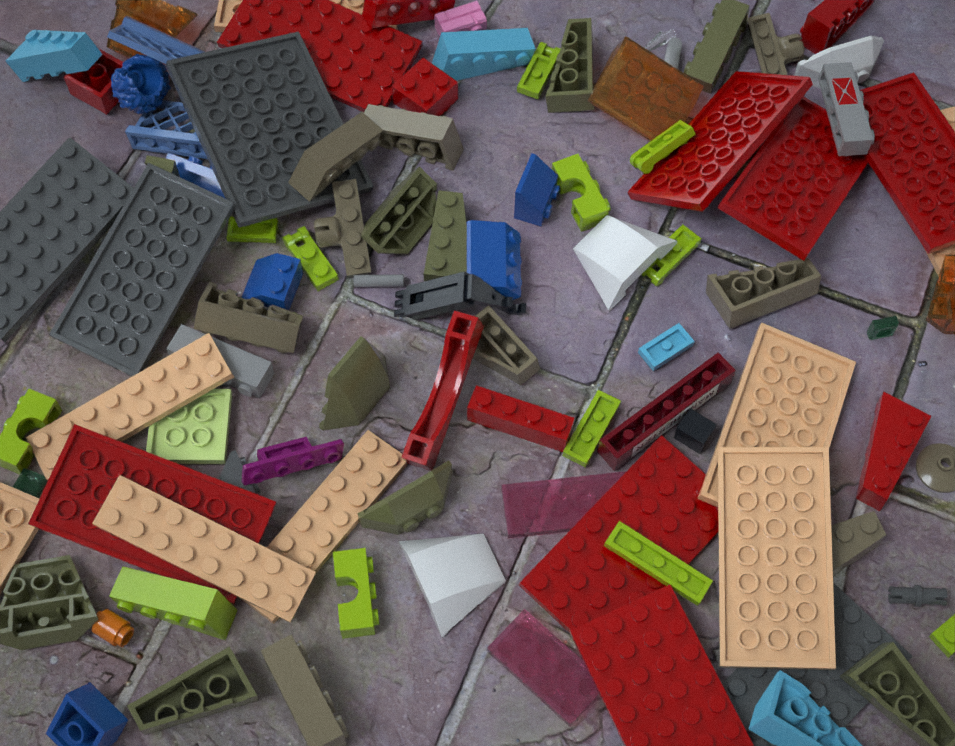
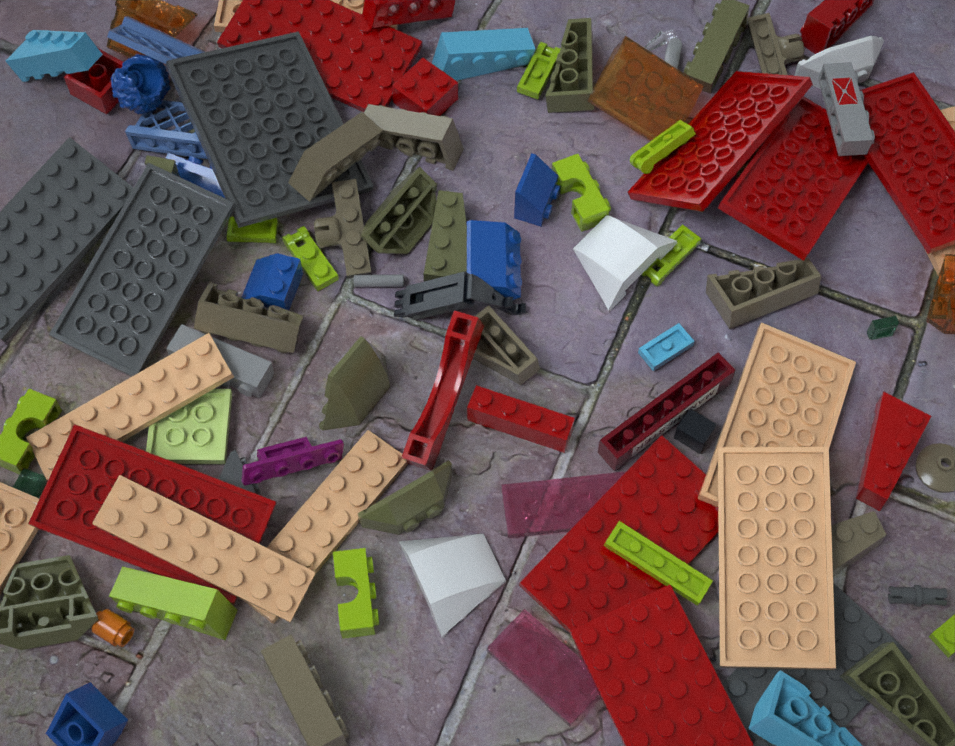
olive wedge [127,646,259,735] -> none
bright pink brick [434,1,487,36] -> none
lime plate [562,390,621,468] -> none

